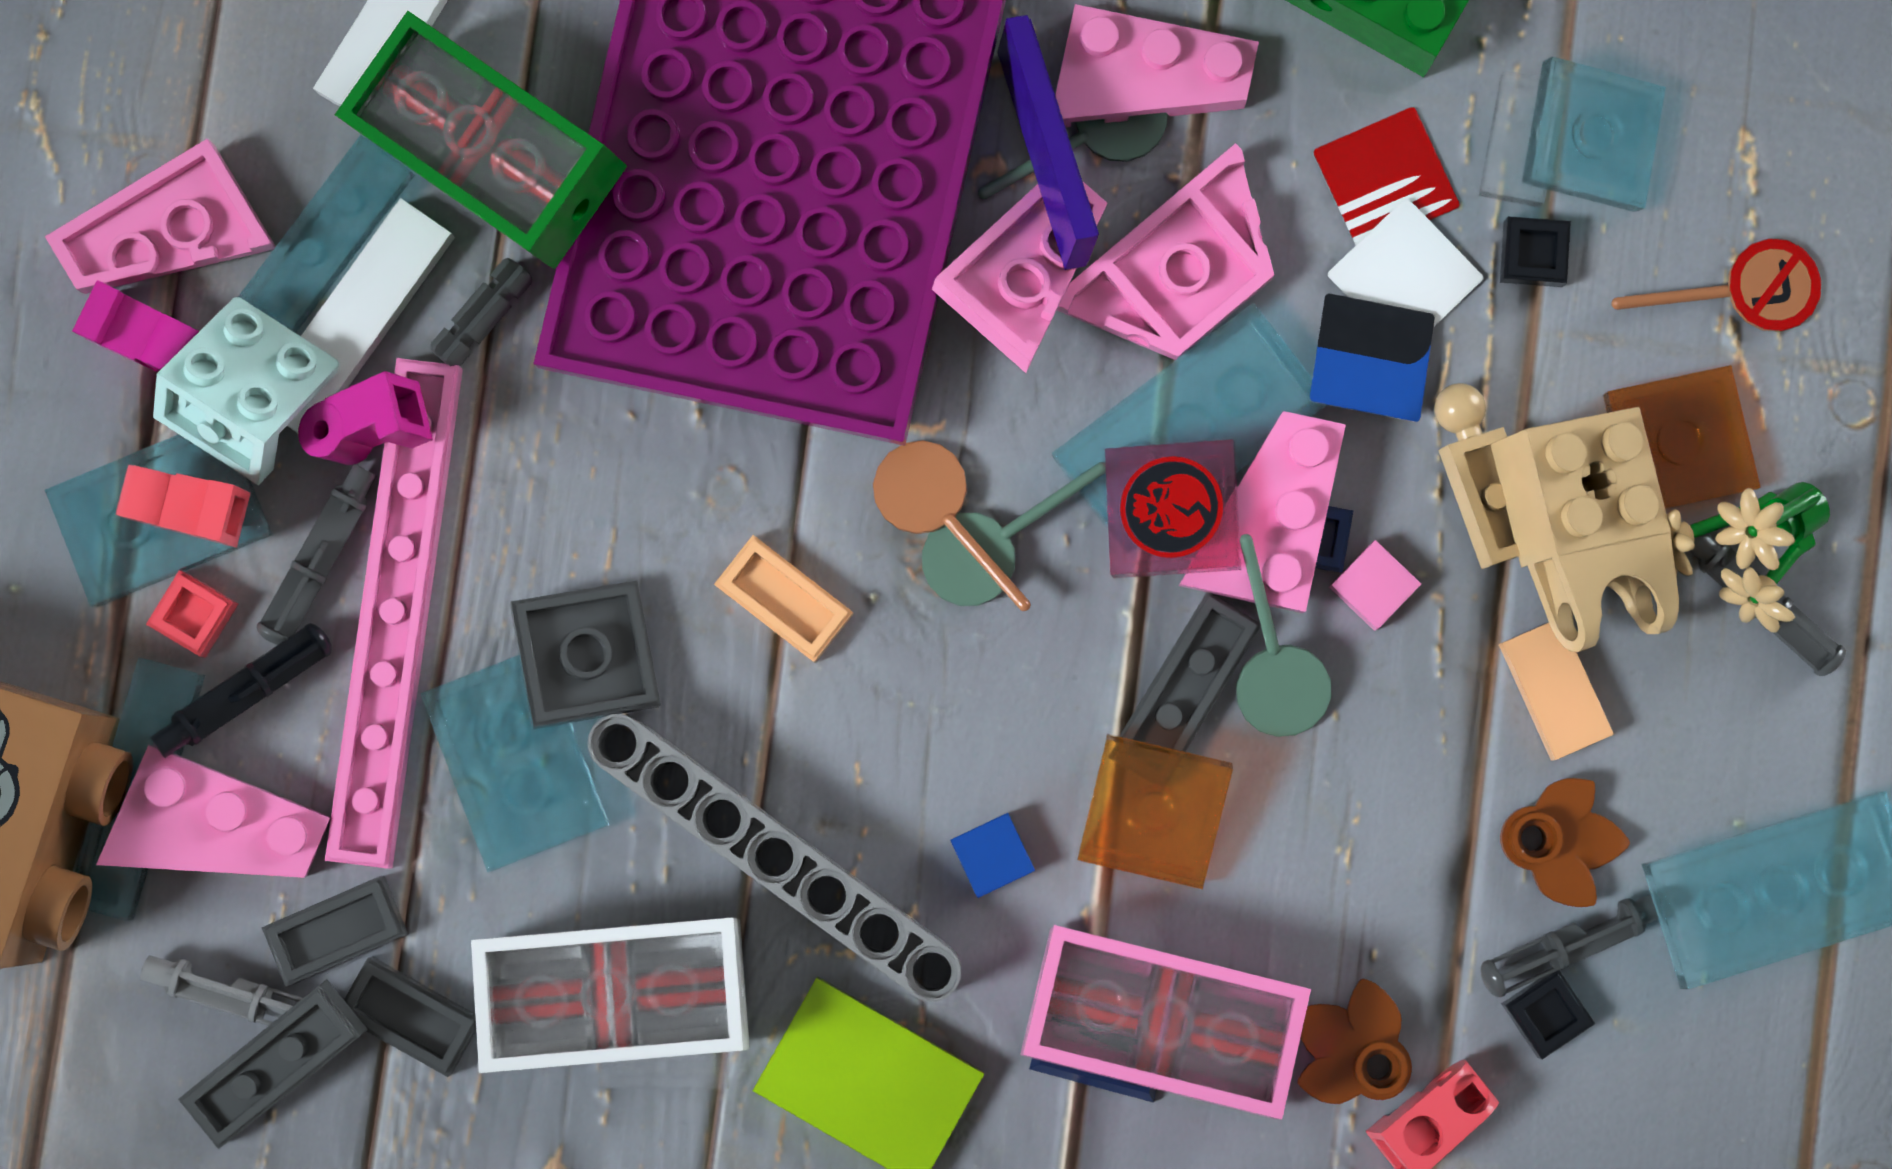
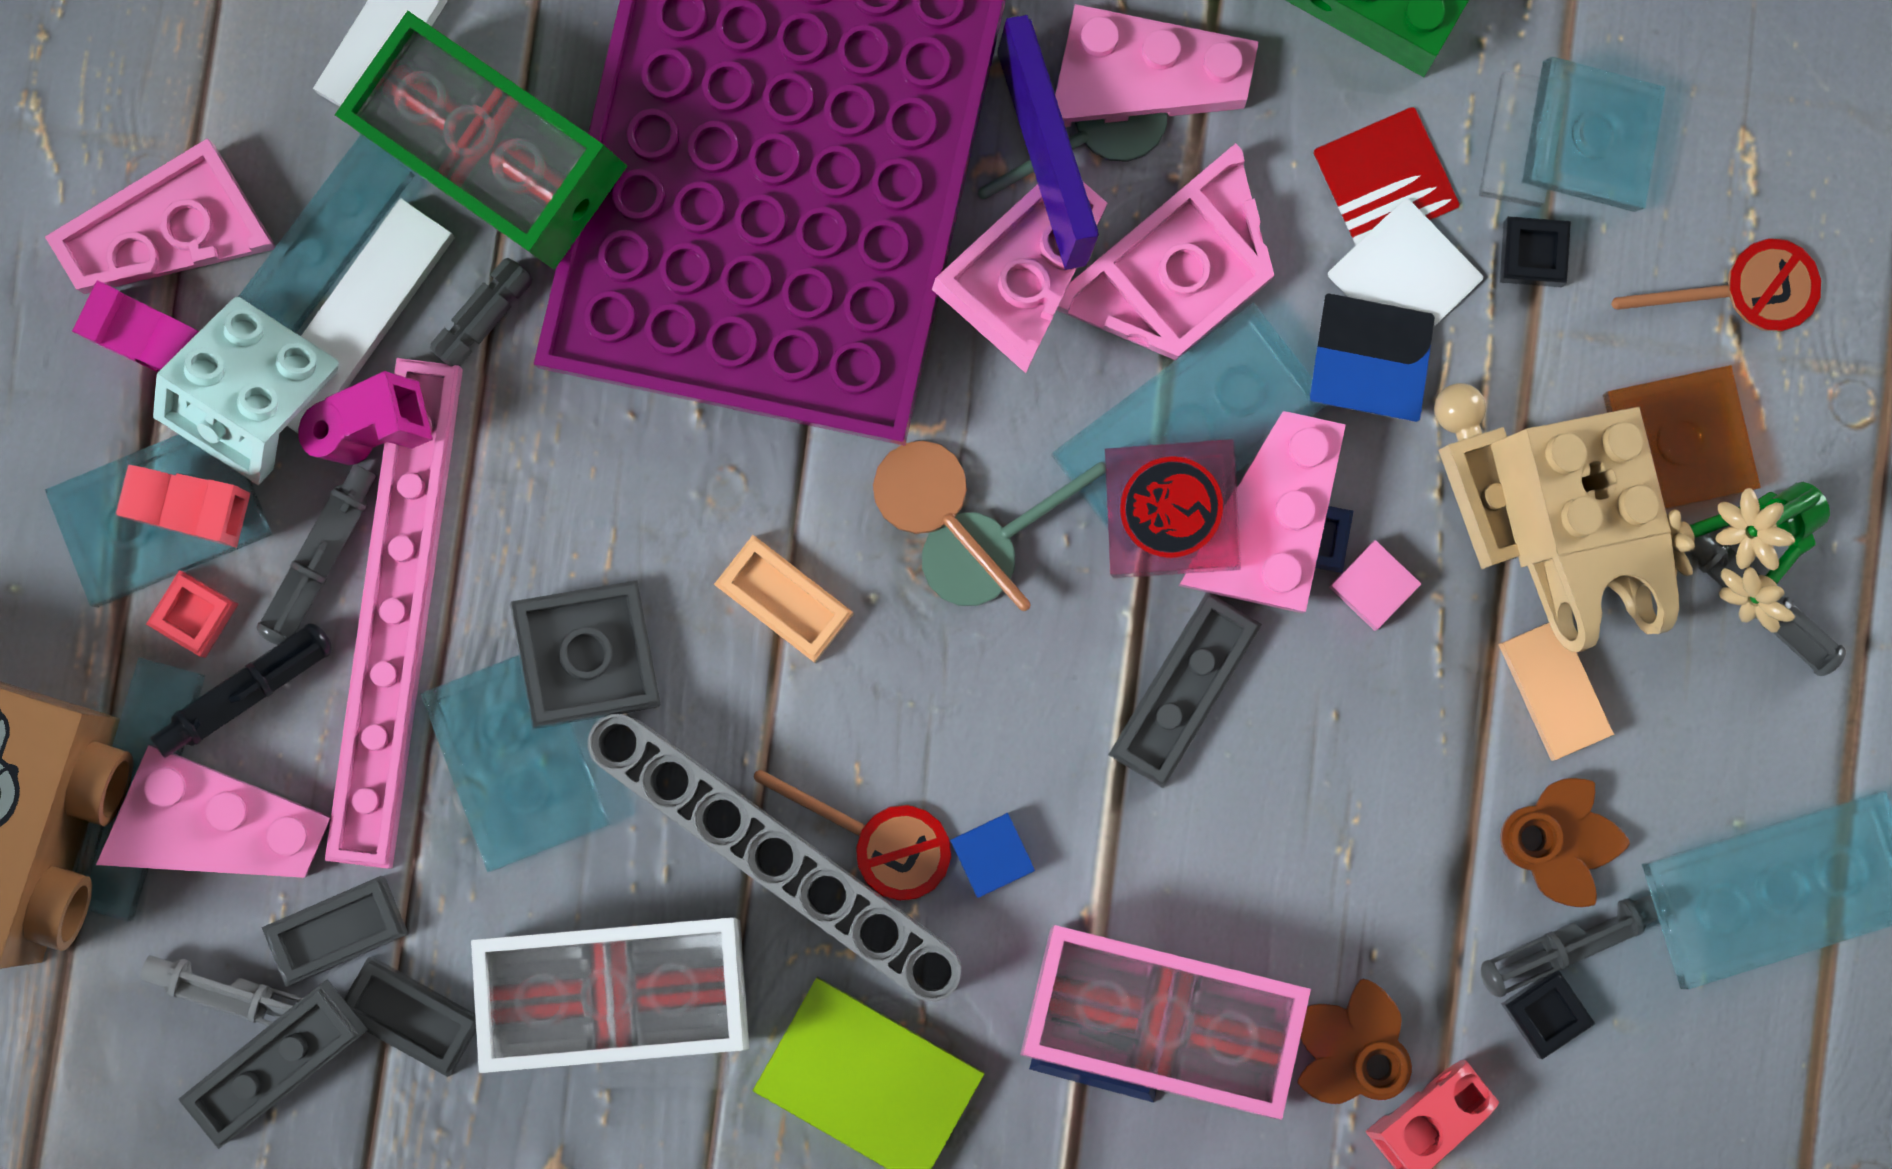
clear orange tile [1077,734,1233,890] -> none
sand green piece [1236,534,1331,737] -> none
none -> piece [754,770,951,901]

